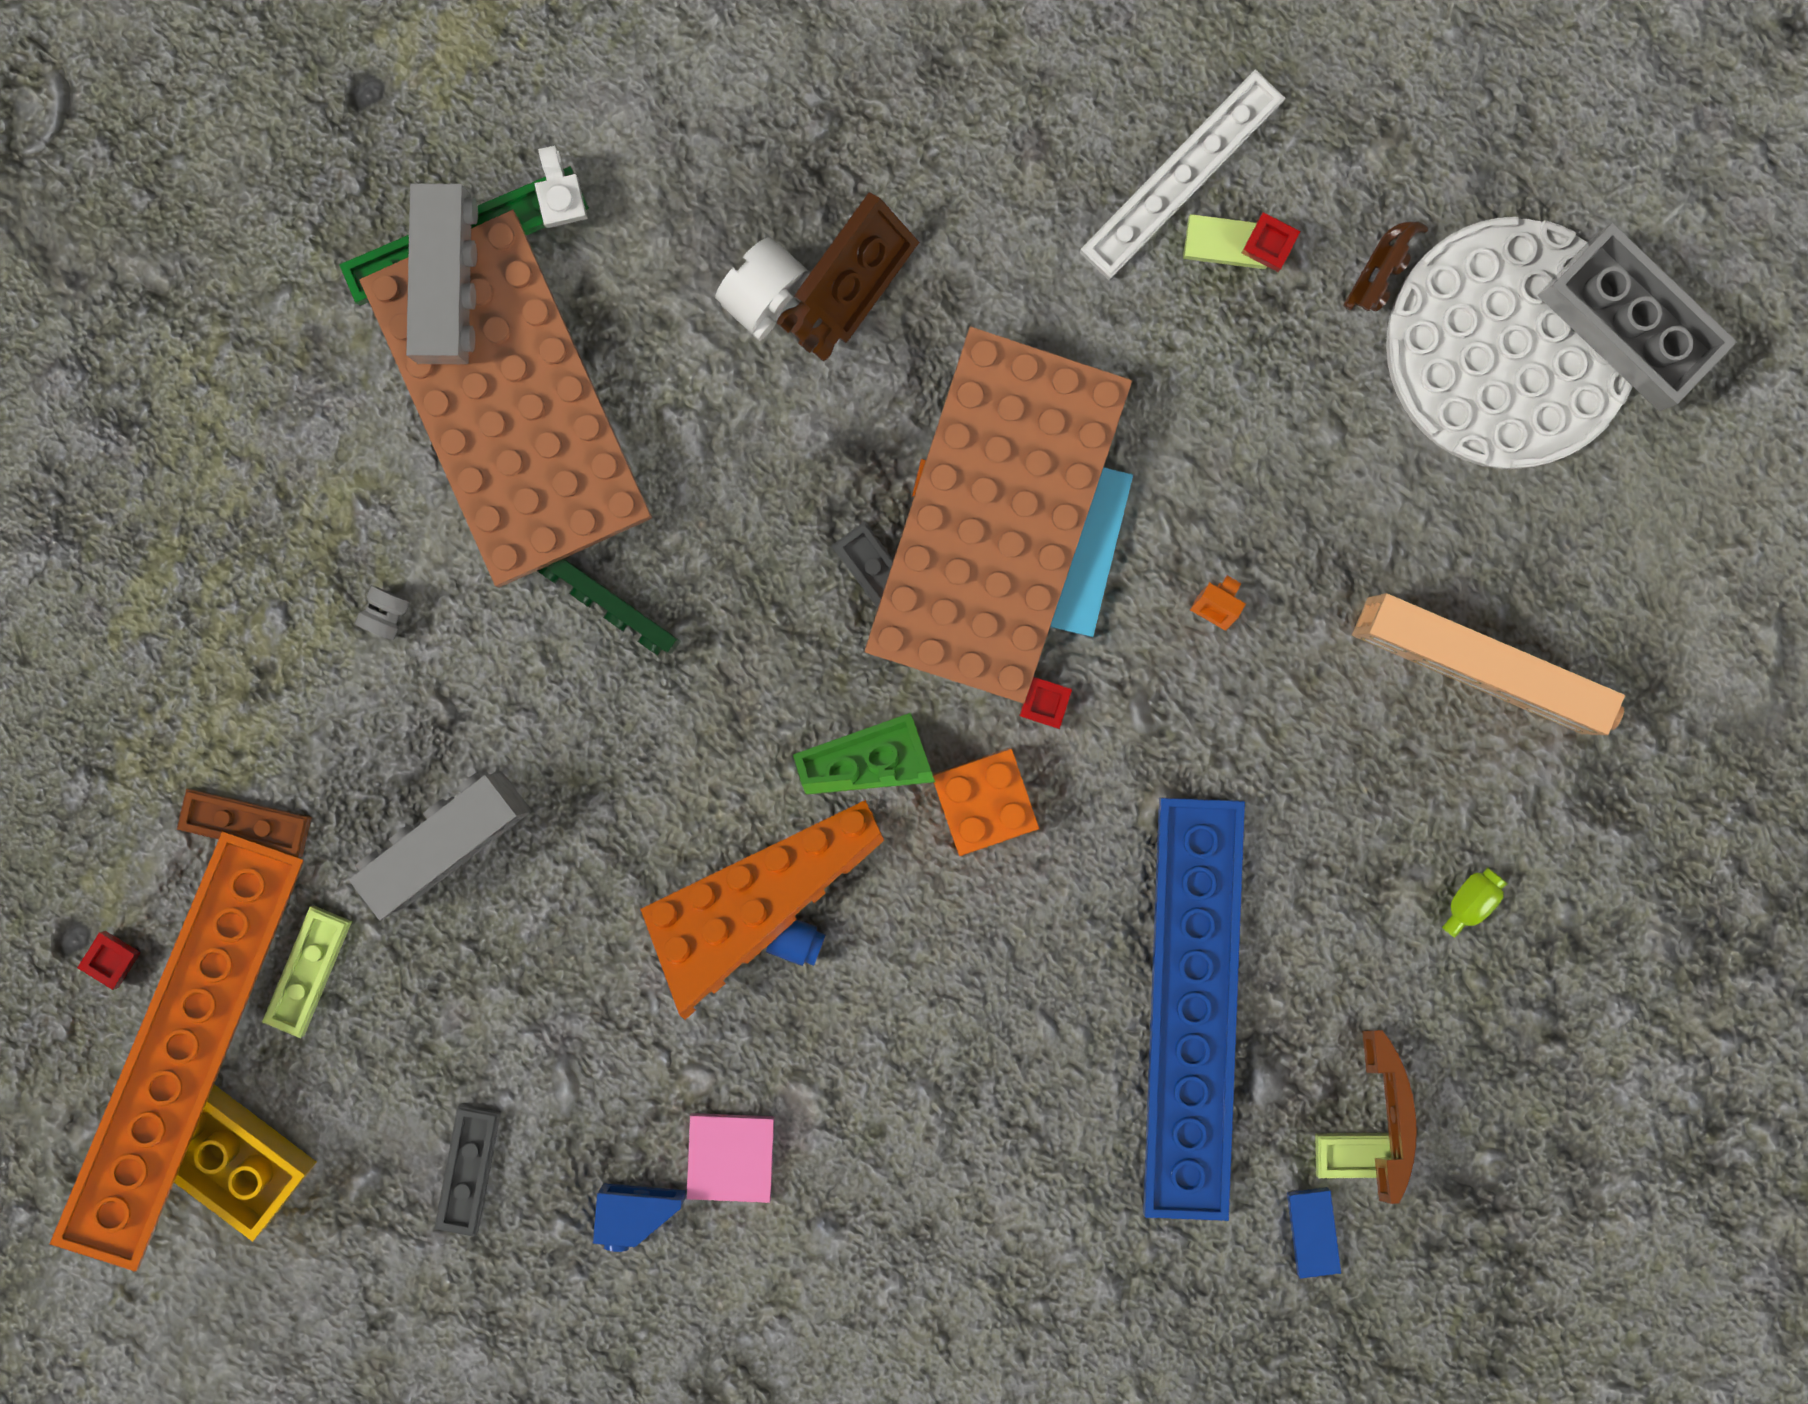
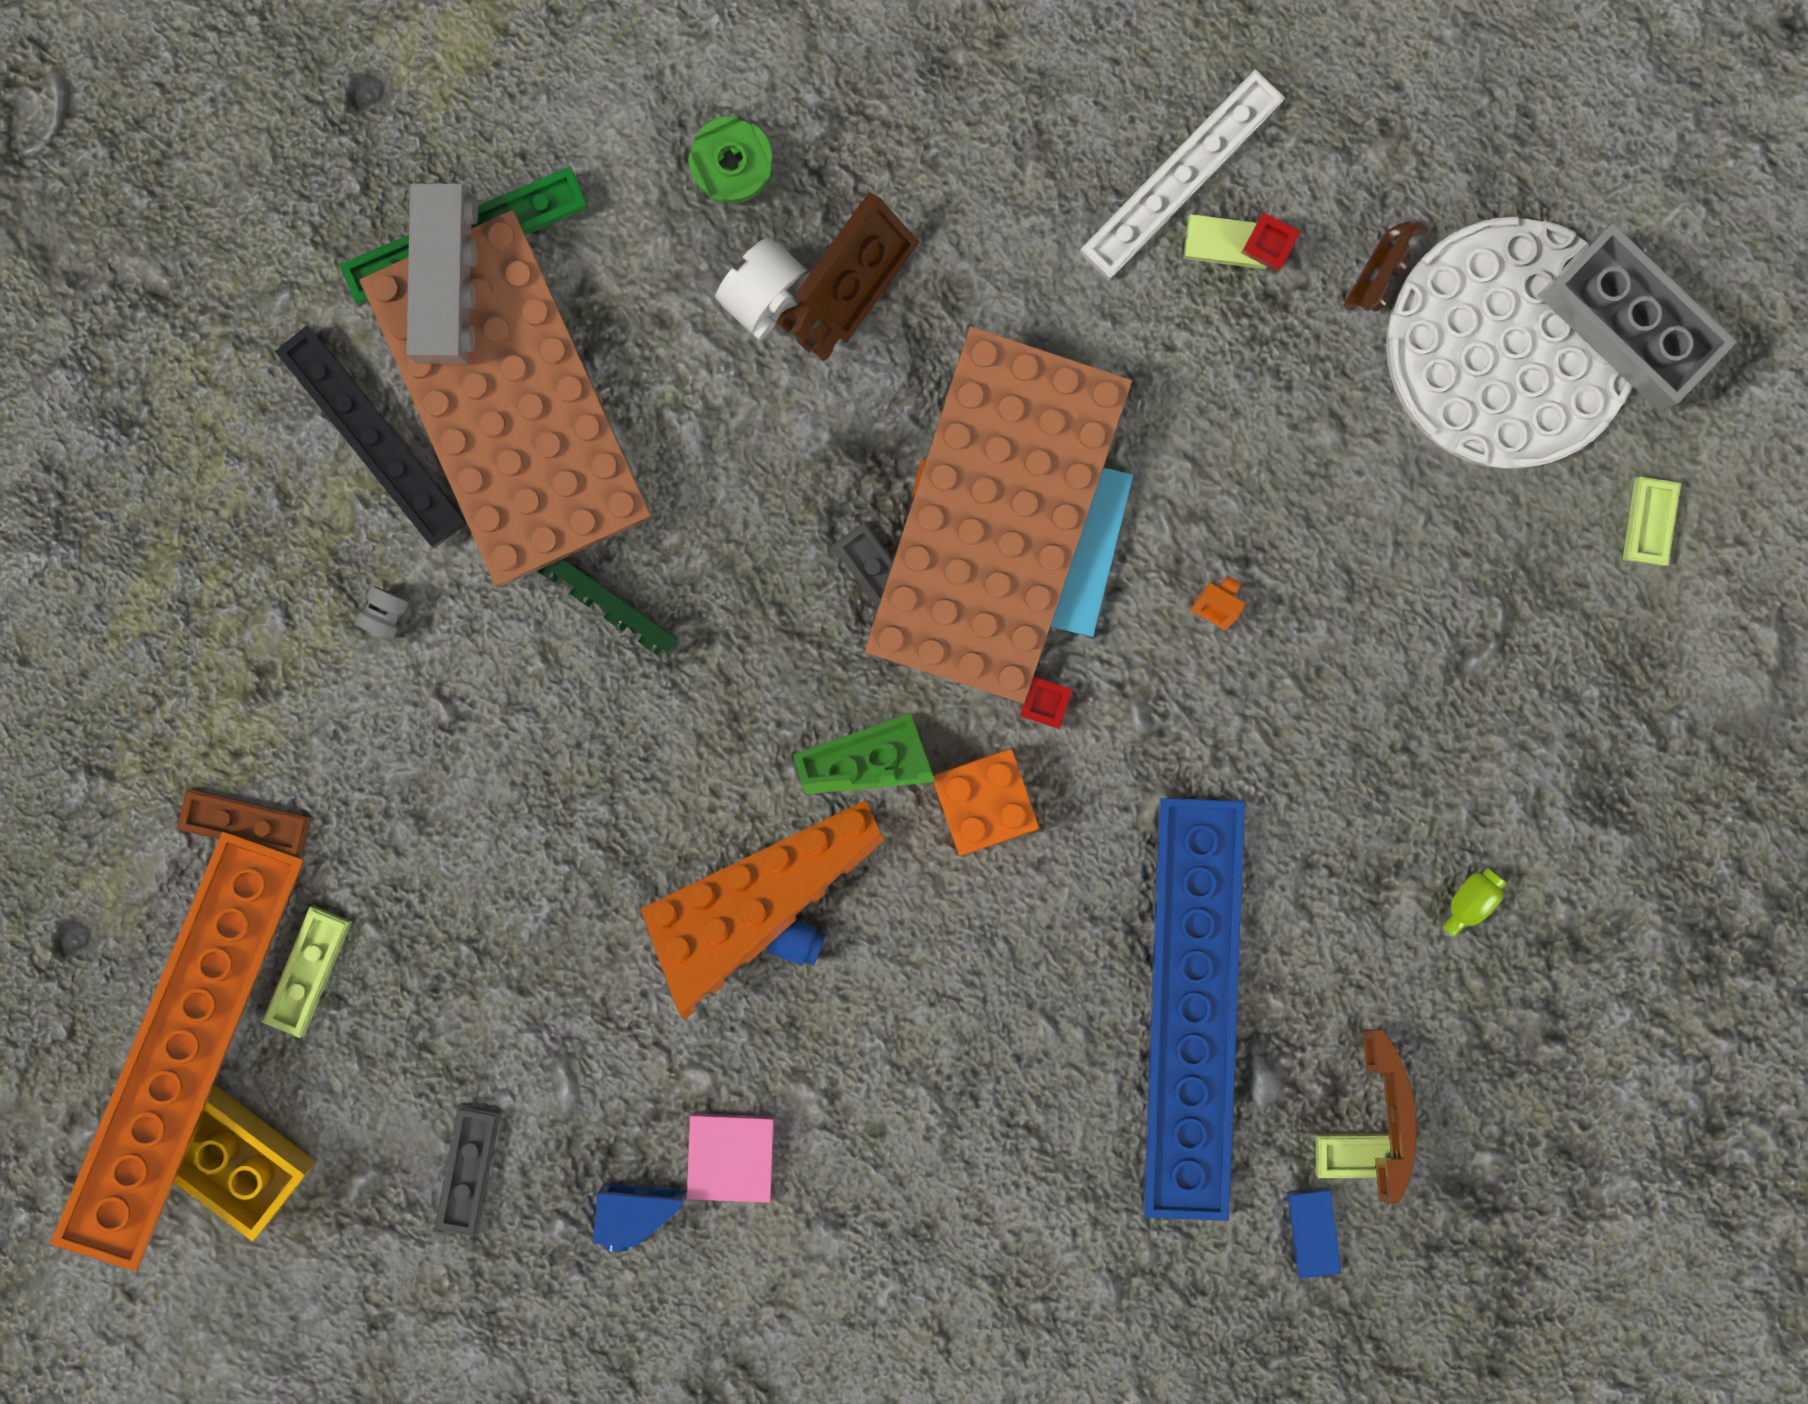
red plate [77,931,141,990] -> none
light grey brick [348,771,532,921] -> none
white plate [534,145,588,228] -> none
light nougat brick [1351,593,1625,735] -> none
none -> black plate [275,325,467,549]
none -> bright green plate [688,116,773,204]
none -> yellowish green tile [1622,477,1681,567]

